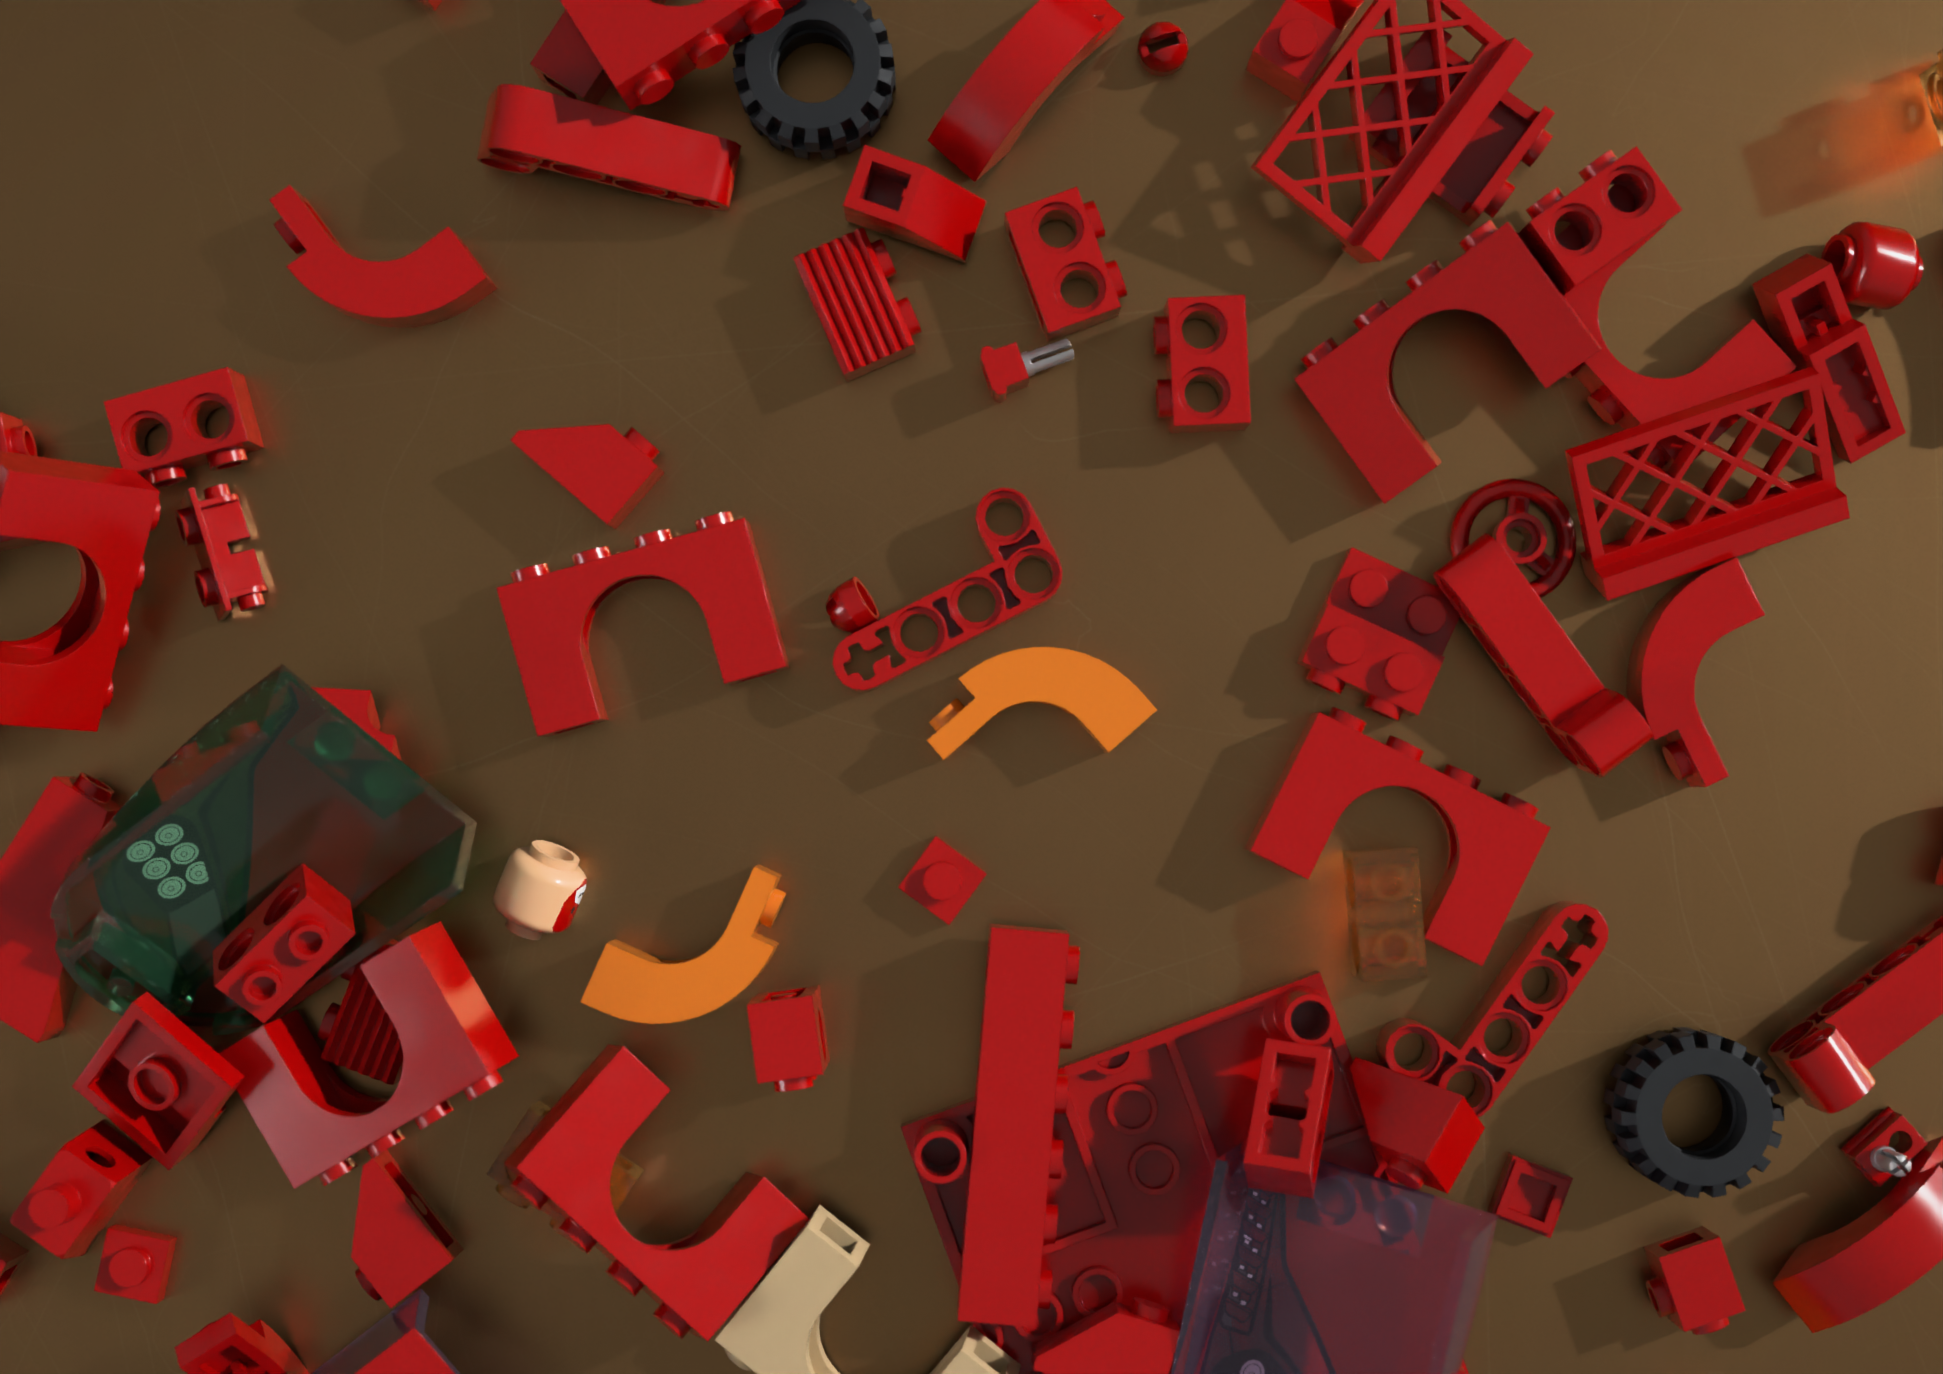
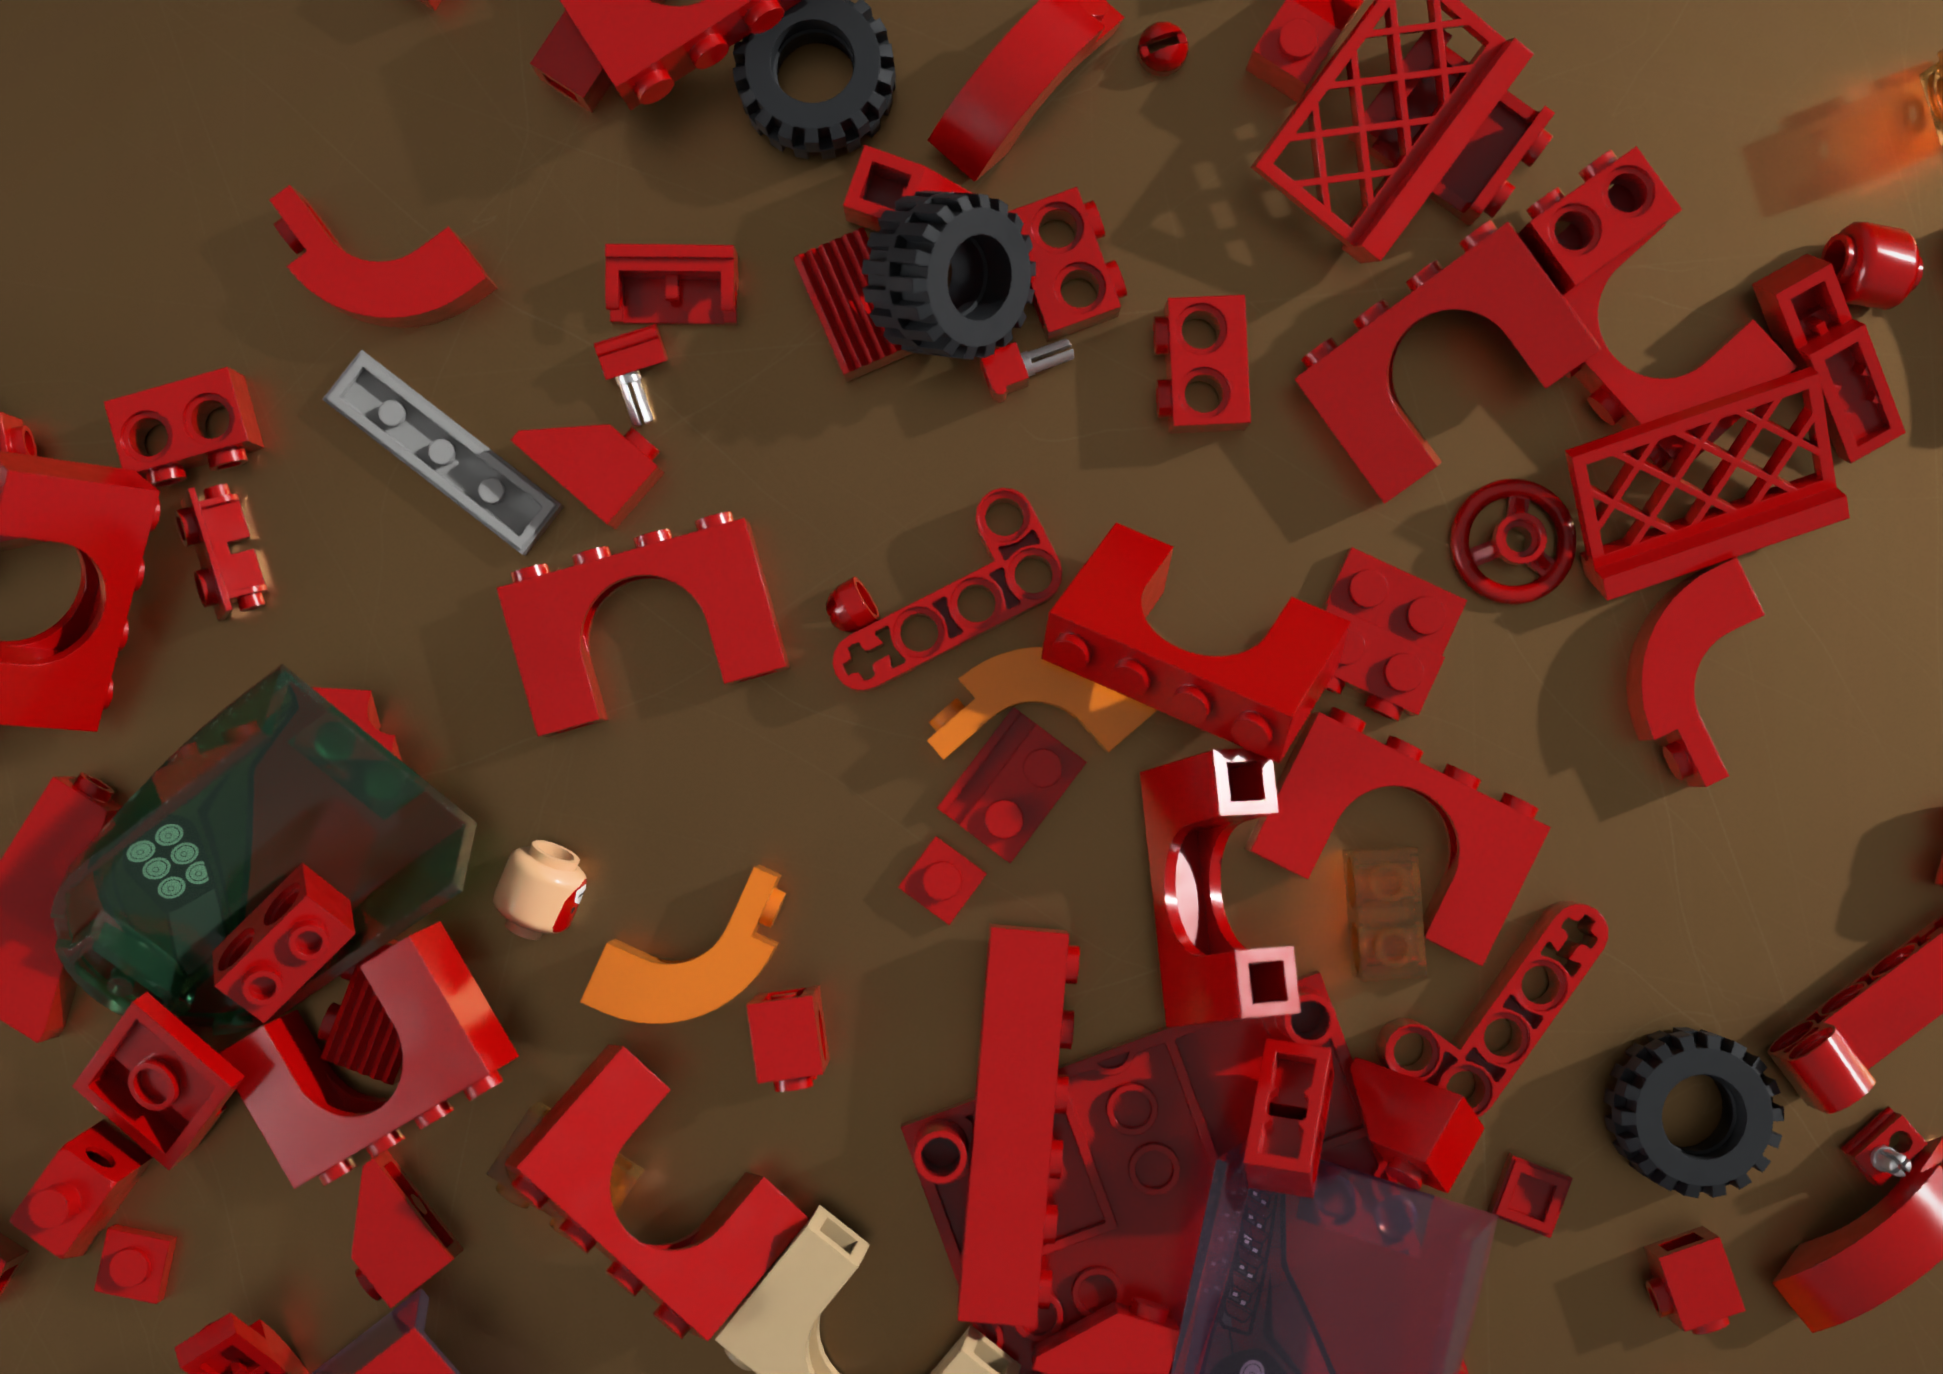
red beam [477,84,741,211] -> none
red beam [1433,533,1653,778] -> none
none -> light grey tile [322,350,564,556]
none -> red piece [593,324,668,426]
none -> red hinge [605,244,739,325]
none -> black tyre [862,191,1036,360]
none -> red plate [937,706,1087,864]
none -> red arch [1041,522,1351,763]
none -> red arch [1140,748,1301,1028]

